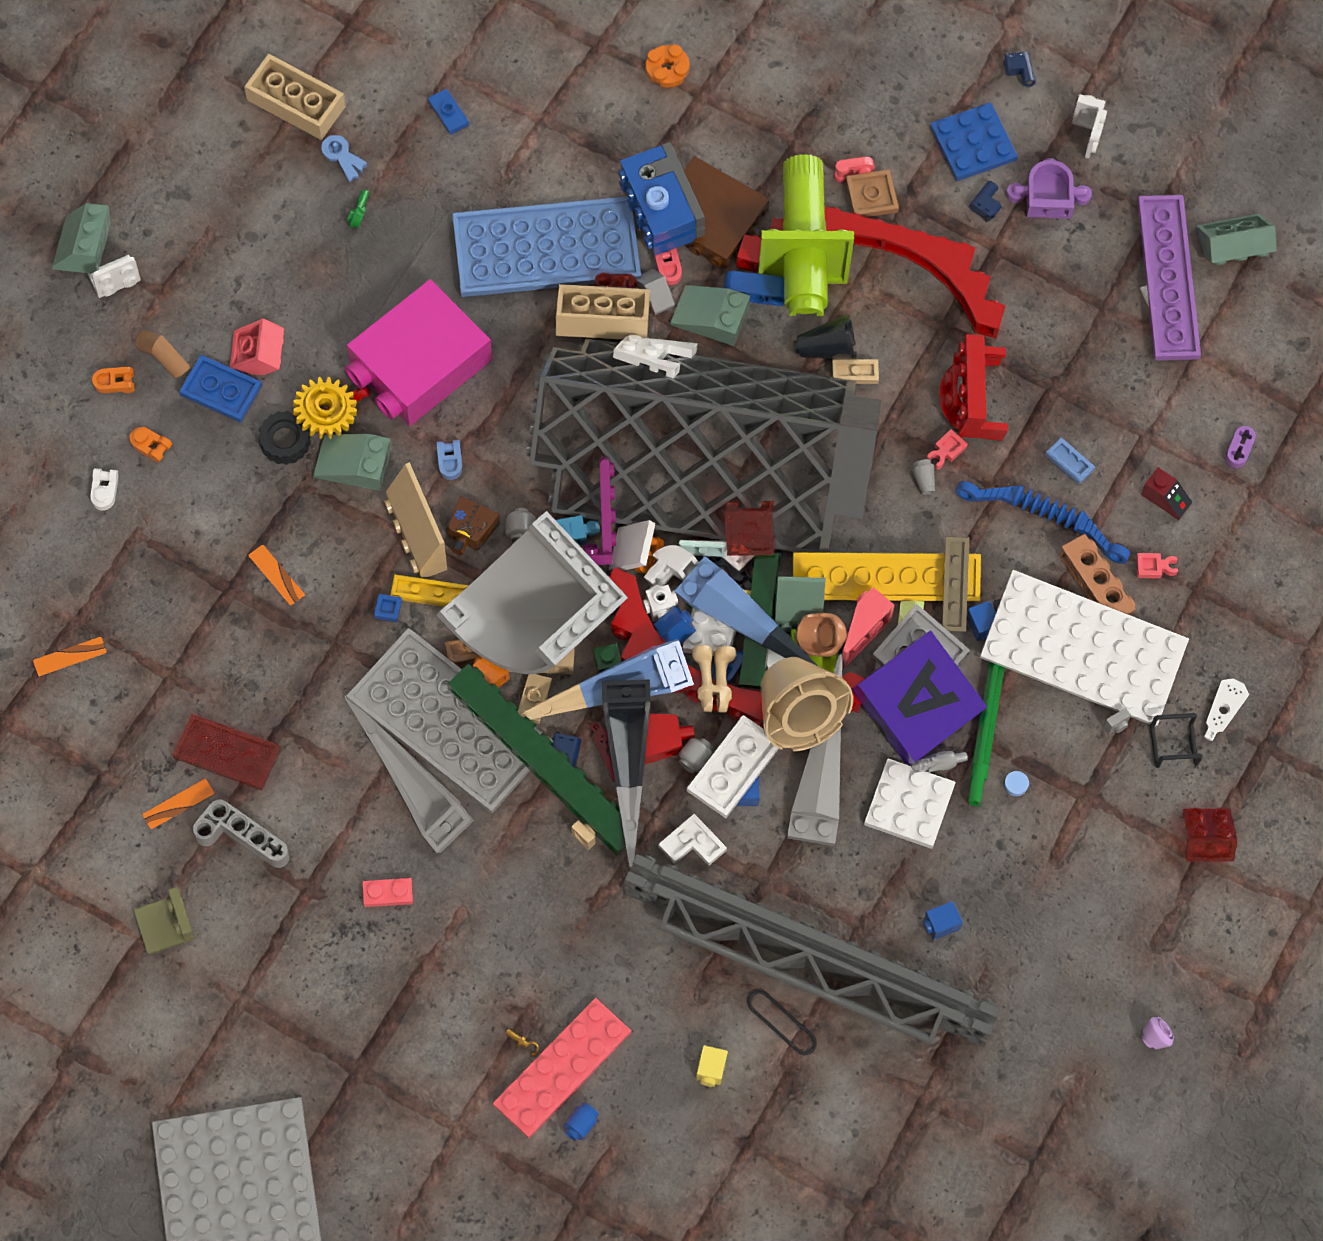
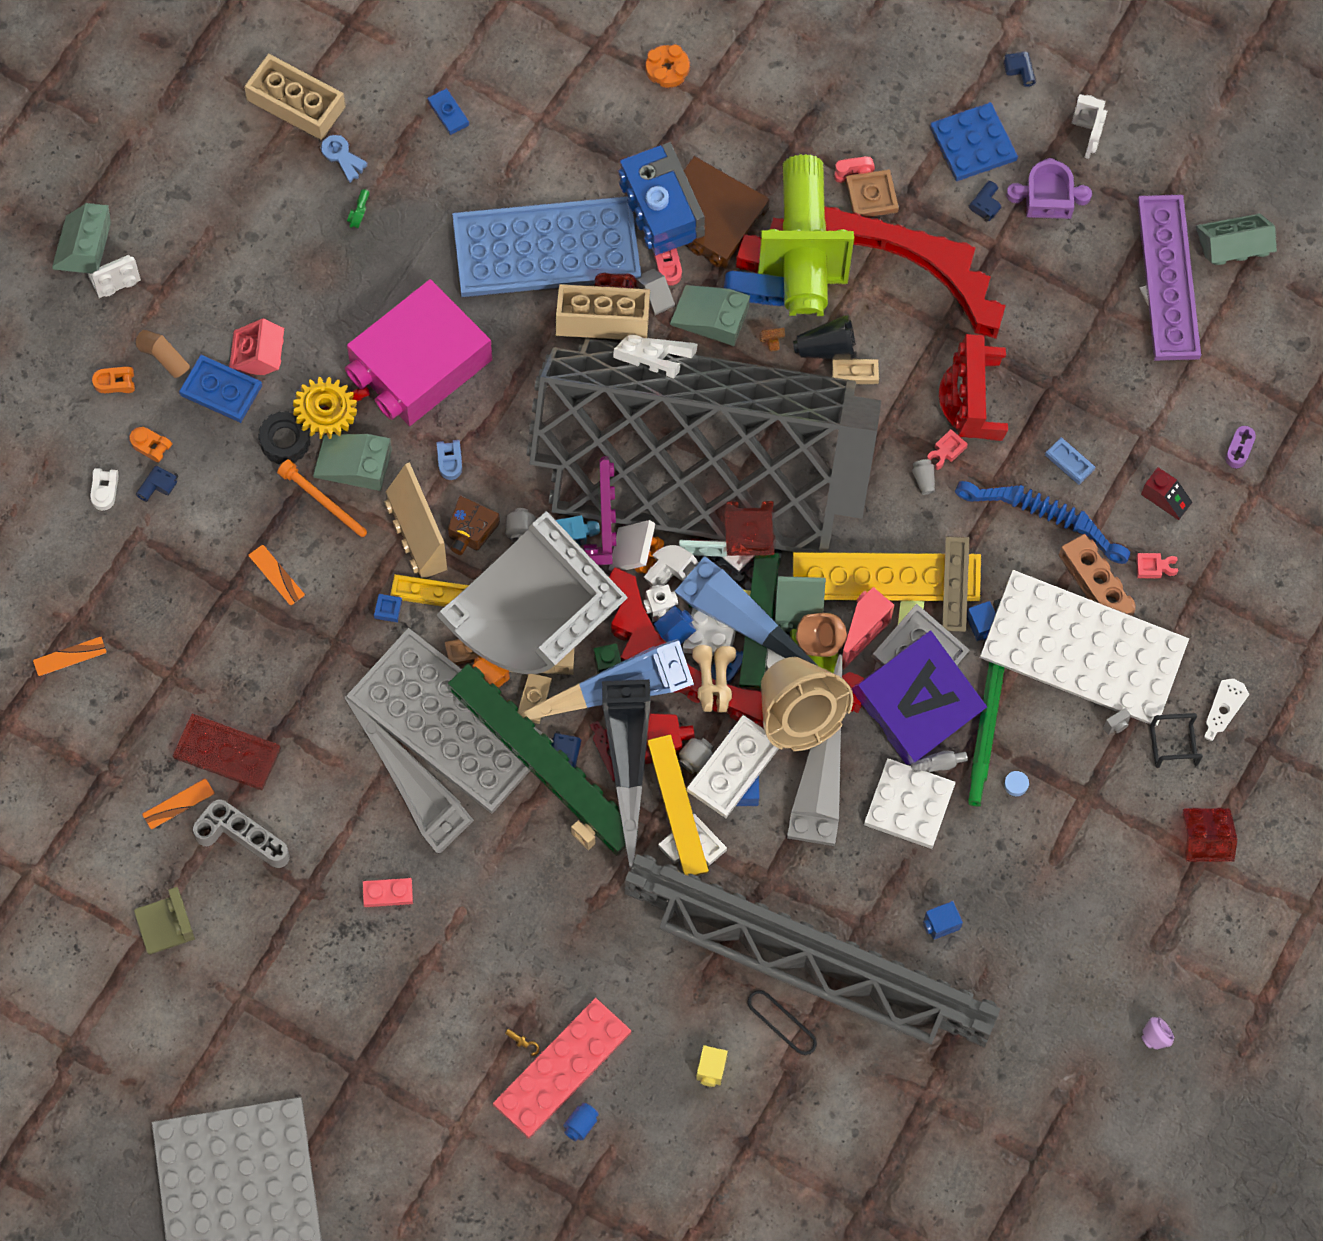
none -> dark blue piece [136,466,178,502]
none -> orange piece [277,459,367,537]
none -> yellow tile [647,735,709,876]
none -> clear orange tile [759,328,785,352]

